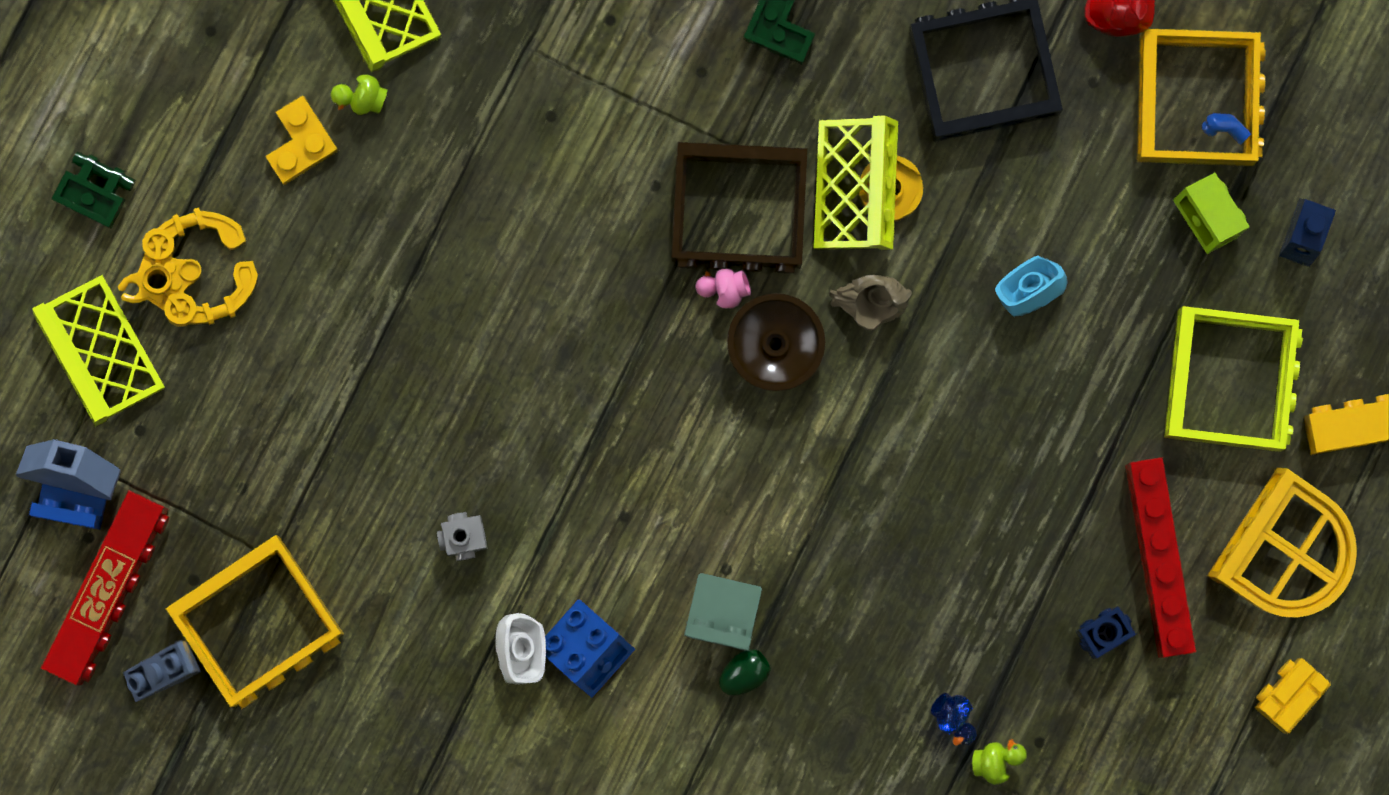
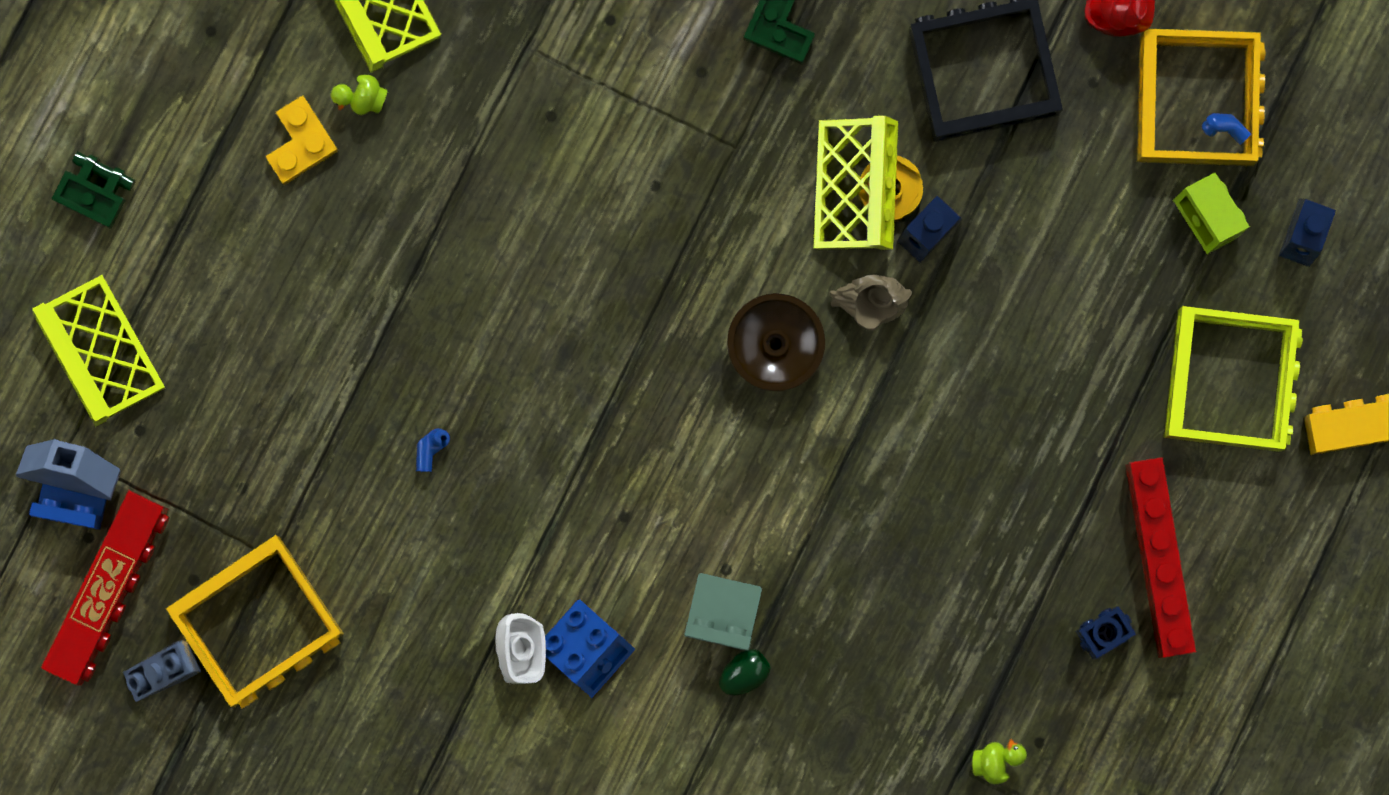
yellow piece [117,207,258,327] -> none
light grey brick [437,512,488,561] -> none
dark brown window [672,142,808,274] -> none
bright pink animal [695,268,751,309] -> none
clear blue animal [931,693,977,745] -> none
medium azure piece [995,255,1068,317] -> none
yellow window [1207,467,1357,617] -> none
yellow brick [1255,658,1332,734] -> none
none -> blue arm [416,428,450,472]
none -> dark blue torso [897,196,962,263]

